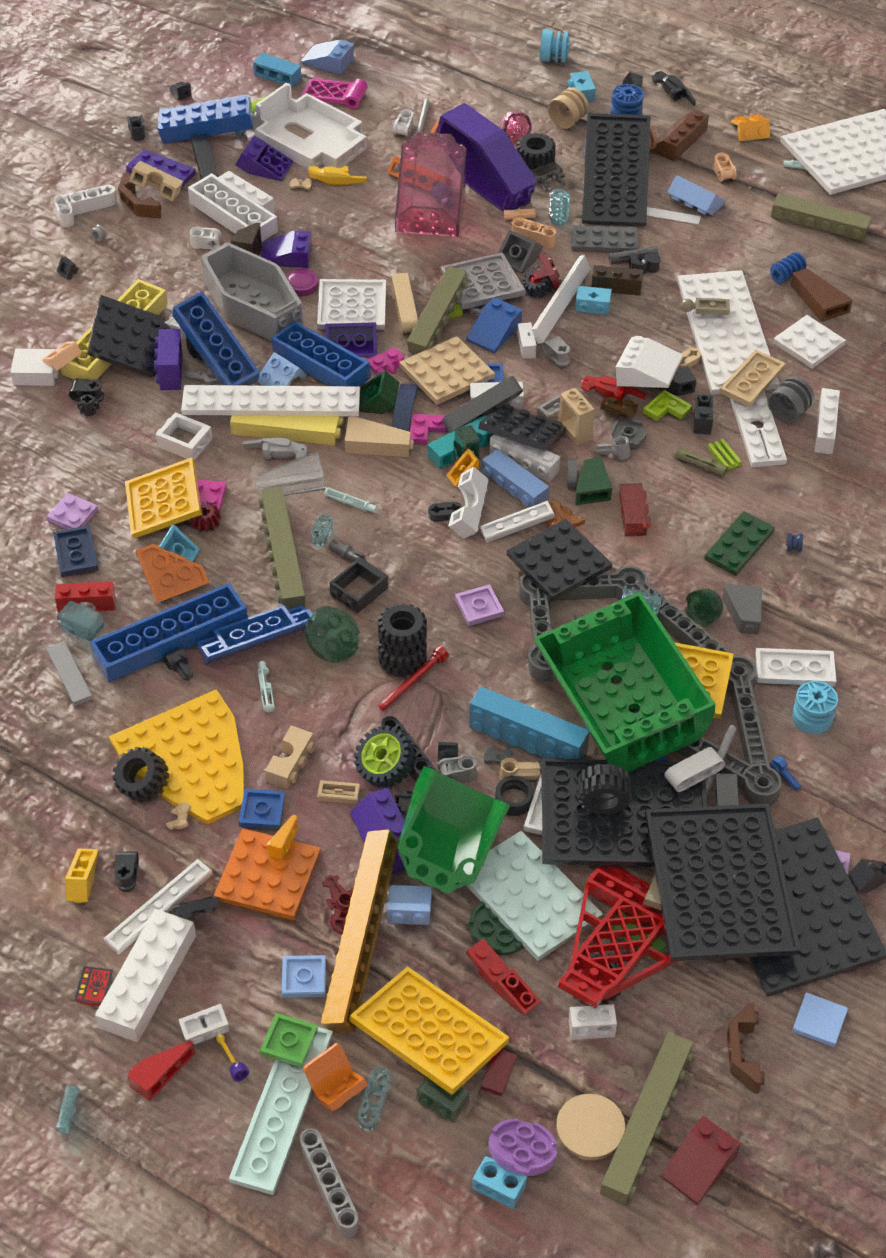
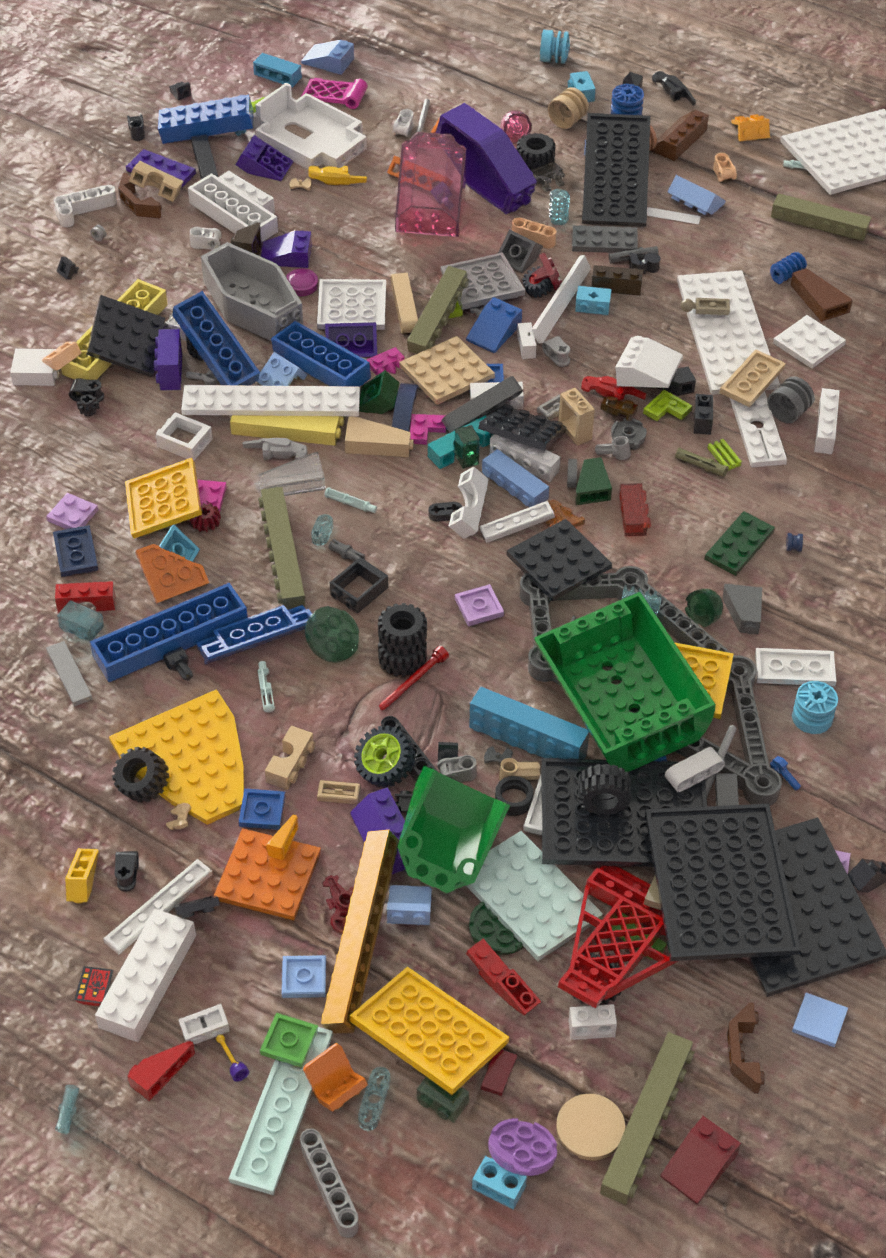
light orange slope [446,449,479,487] -> none
light nougat axle [504,208,536,221] -> none
tan beam [678,348,701,368] -> none

